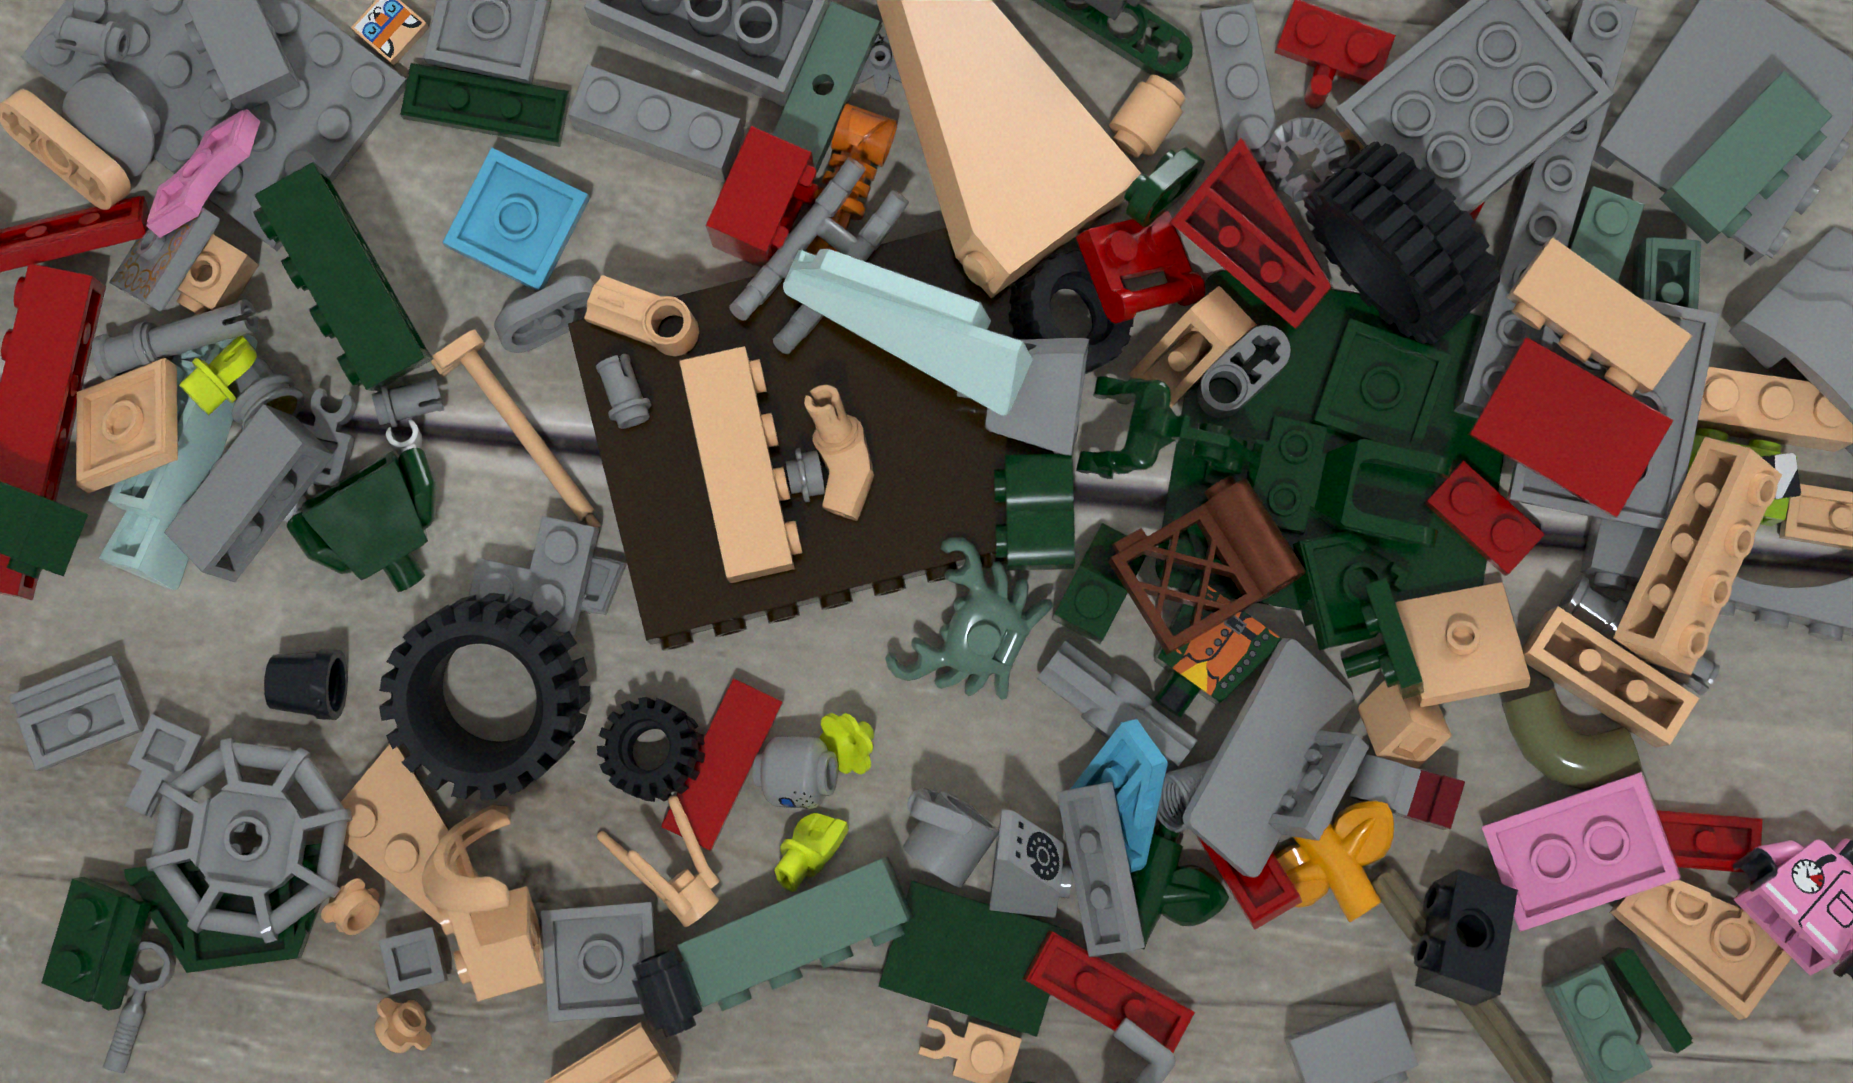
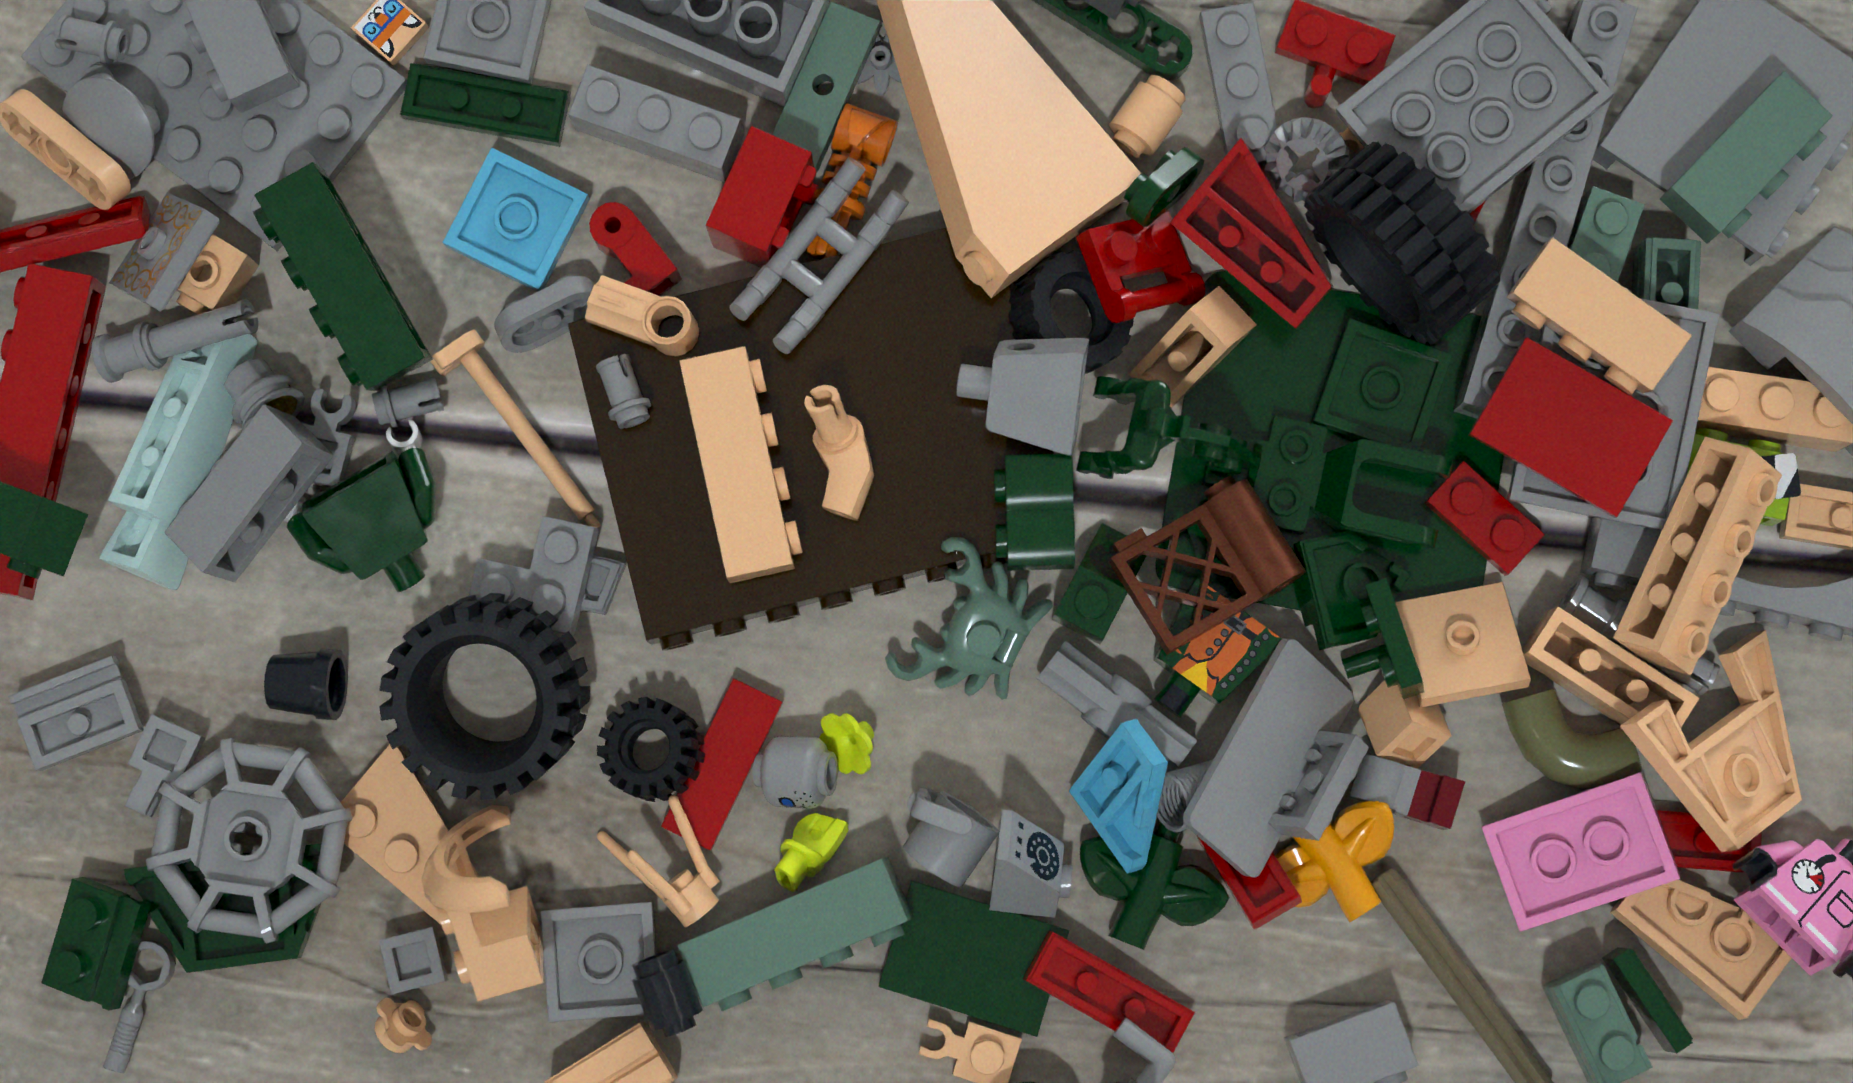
light nougat plate [76,358,178,494] -> none
bright pink tile [146,109,260,238] -> none
neon yellow piece [179,336,257,415] -> none
light nougat plate [321,878,380,935] -> none
light aqua wedge [783,249,1033,416] -> none
light grey plate [785,448,825,502] -> none
light grey plate [1057,782,1145,957] -> none
light grey beam [1197,325,1291,419] -> none
black brick [1414,869,1518,1006] -> none
none -> red leg [589,202,682,296]
none -> light nougat wing [1620,630,1802,852]

